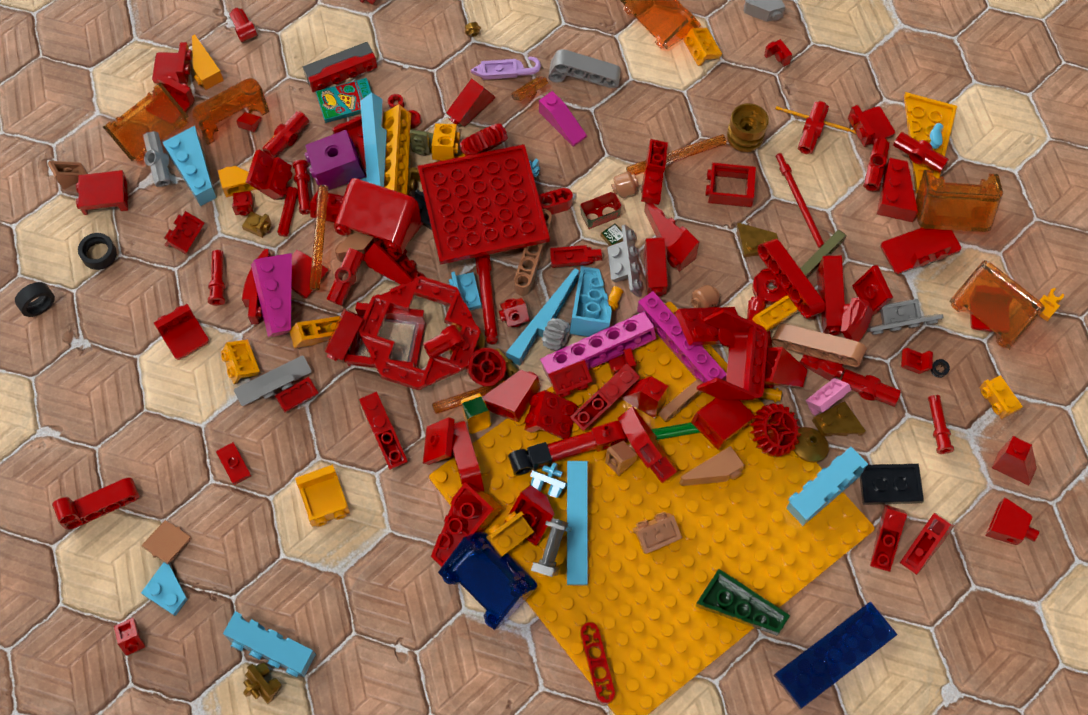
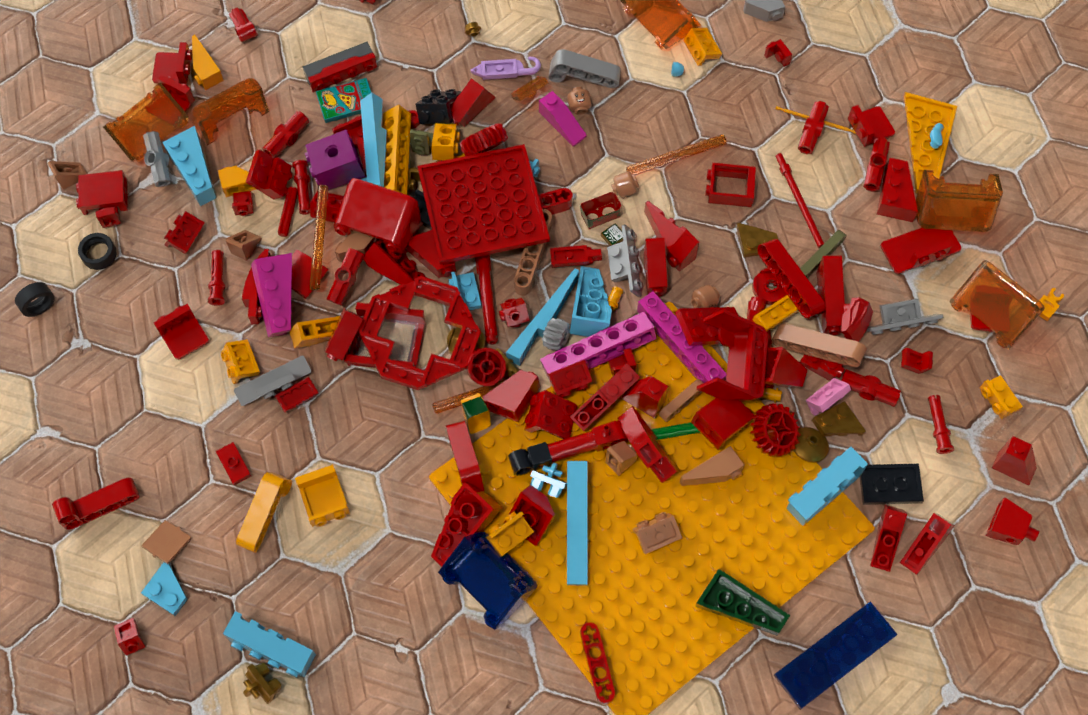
red slope [236,112,262,133] -> none
pearl gold bracket [242,212,271,238] -> none
red slope [359,391,408,470] -> none
red bush [388,94,404,109] -> none
red piece [423,325,465,359] -> none
red plate [423,417,455,465] -> none
dark grey fence [531,518,572,577] -> none
red slope [641,139,668,205] -> none
pearl gold wheel [727,103,769,152] -> none
red plate [852,265,893,316] -> none
red piece [893,132,949,173] -> none
black bush [930,359,950,378] -> none
none -> red bracket [95,206,121,228]
none -> nougat slope [226,230,261,261]
none -> light orange beam [236,472,292,553]
none -> red slope [406,230,456,278]
none -> black bracket [415,89,461,124]
none -> nougat head [567,87,592,115]
none -> medium azure hinge [671,62,684,77]

